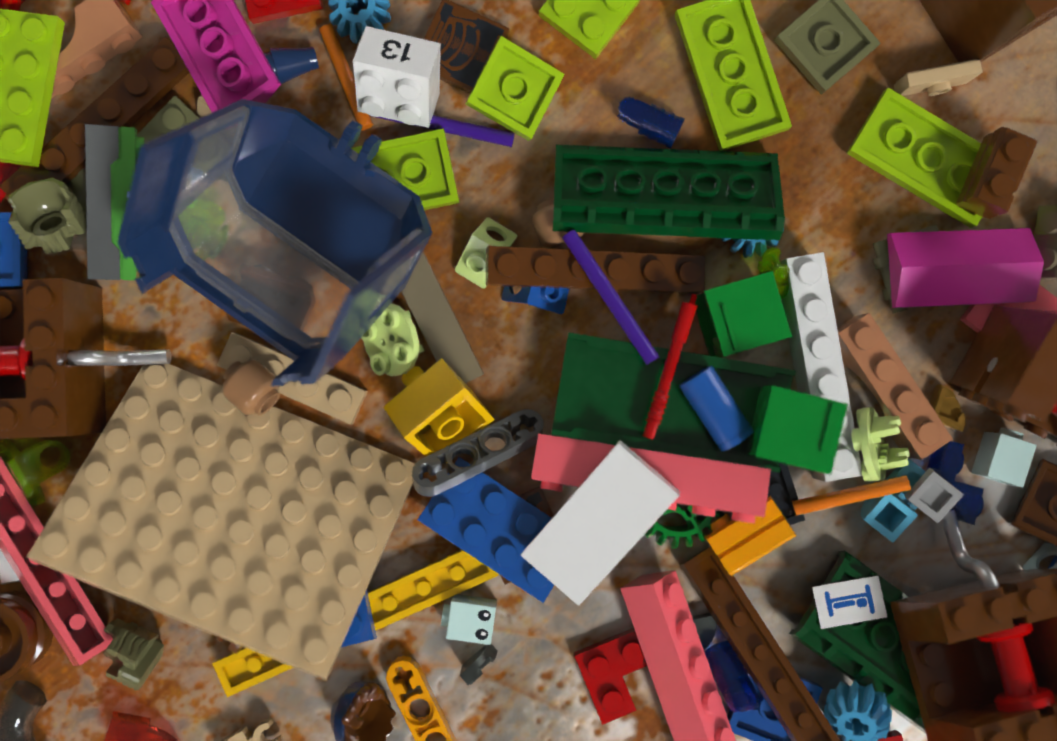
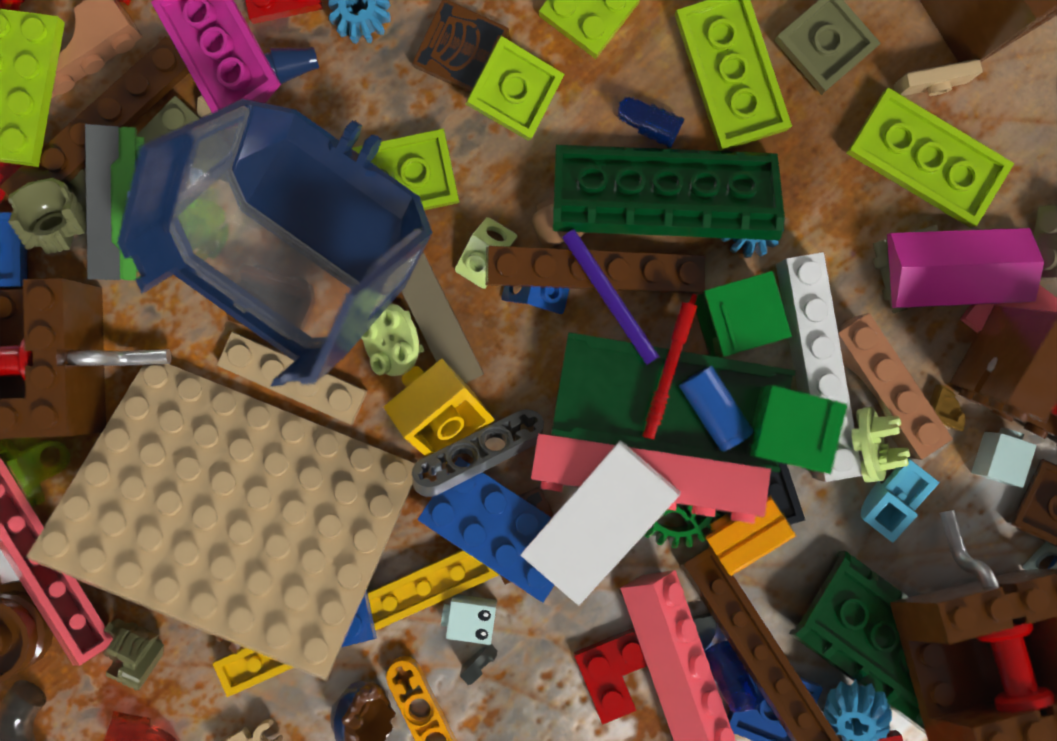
medium nougat head [222,360,280,415] -> none
orange bar [319,24,373,131] -> none
white brick [353,26,441,128] -> none
dark purple bar [371,115,515,147] -> none
clear neon green piece [757,247,790,300] -> none
orange bar [792,475,911,516] -> none
white sticker [812,576,887,629] -> none
light grey plate [904,467,964,523] -> none
clear blue slope [926,441,984,525] -> none
reddish brown brick [956,127,1038,219] -> none

